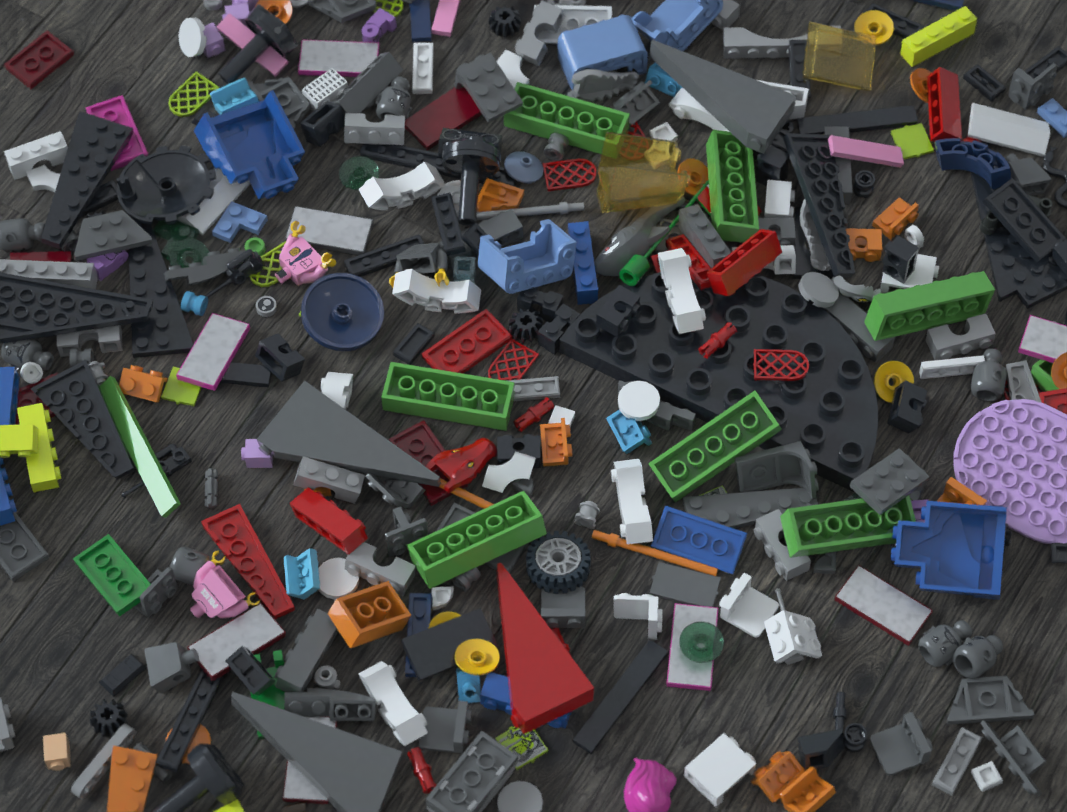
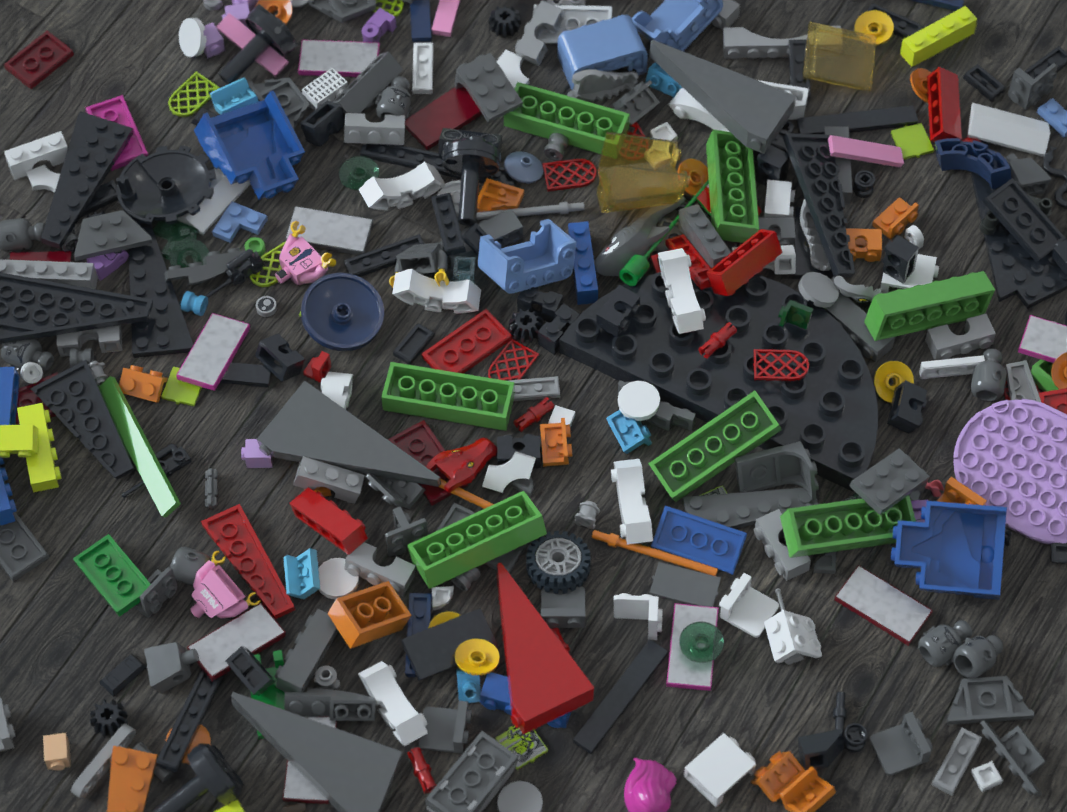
none -> red bracket [303,351,331,383]
none -> dark green bracket [778,300,814,330]
none -> coral hand [925,480,944,497]

